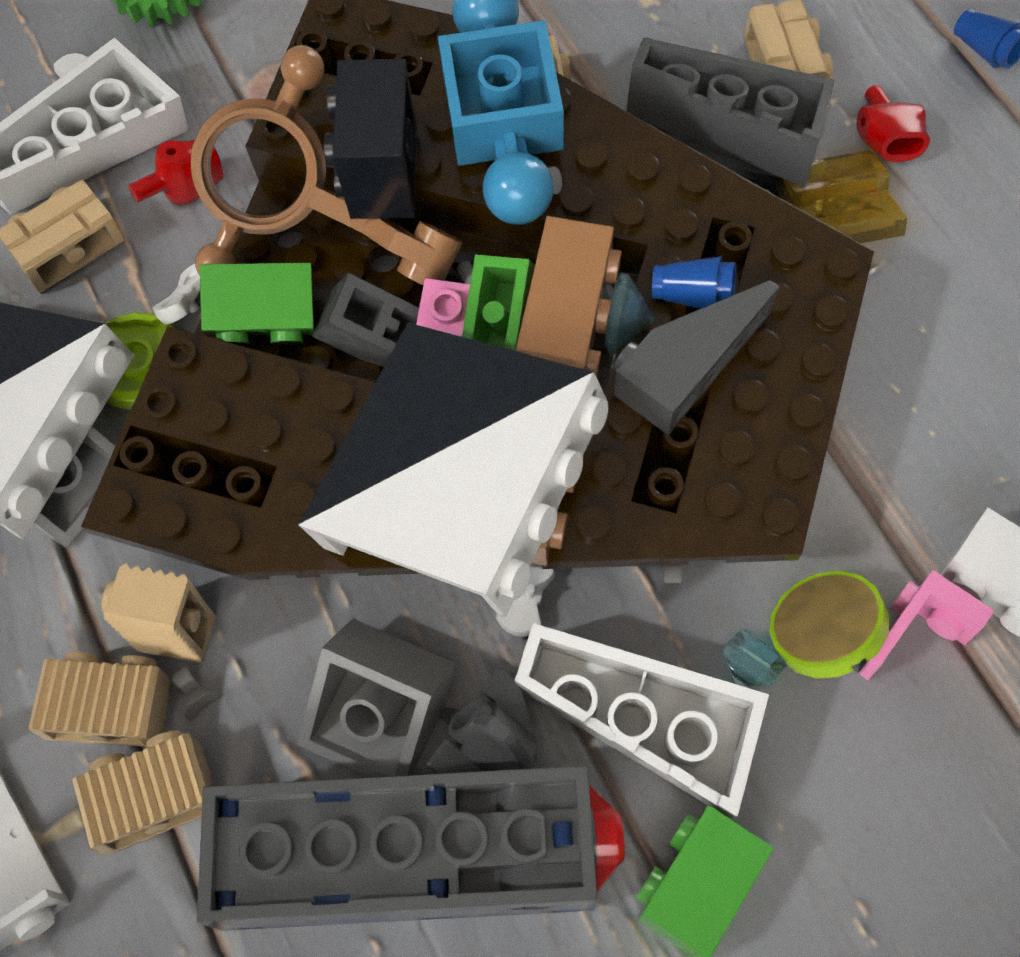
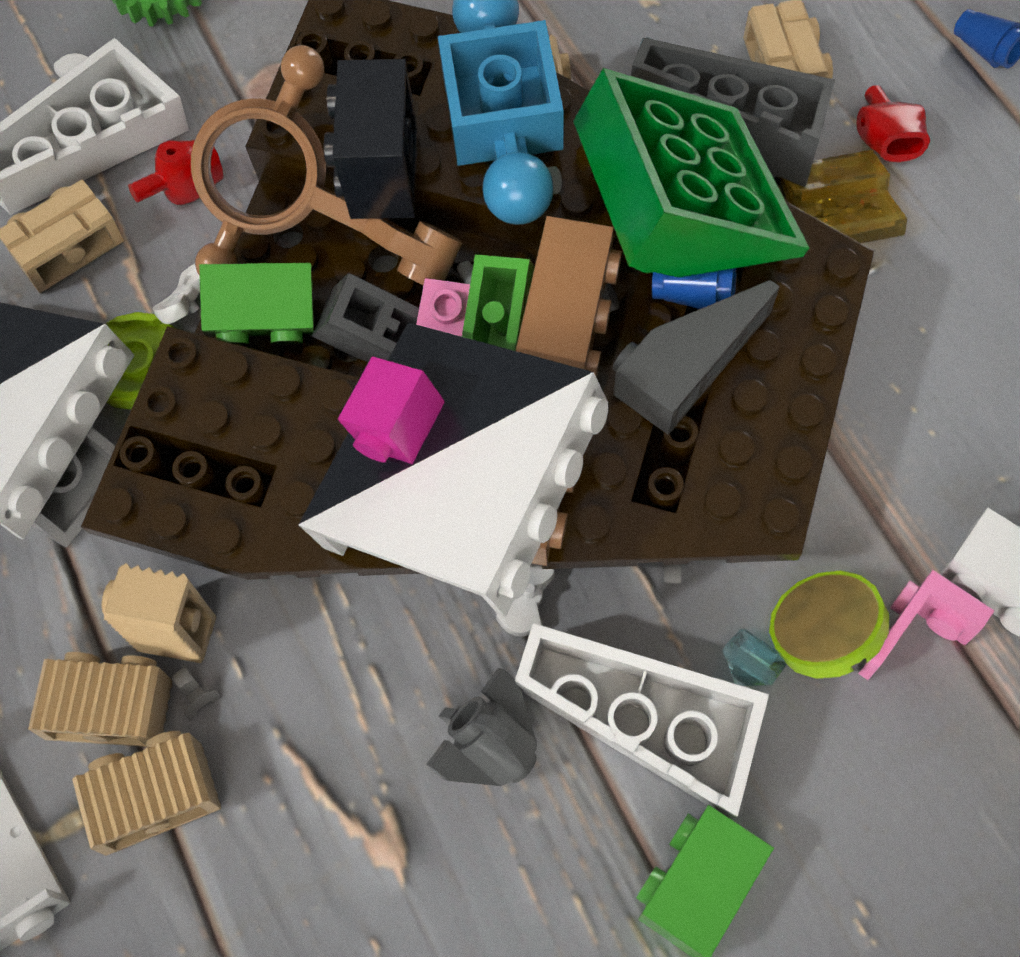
dark grey piece [197,766,625,931] -> none
light grey slope [297,618,457,778] -> none
clear light blue slope [605,273,655,352] -> none
none -> dark pink brick [338,356,445,464]
none -> green slope [573,68,810,278]

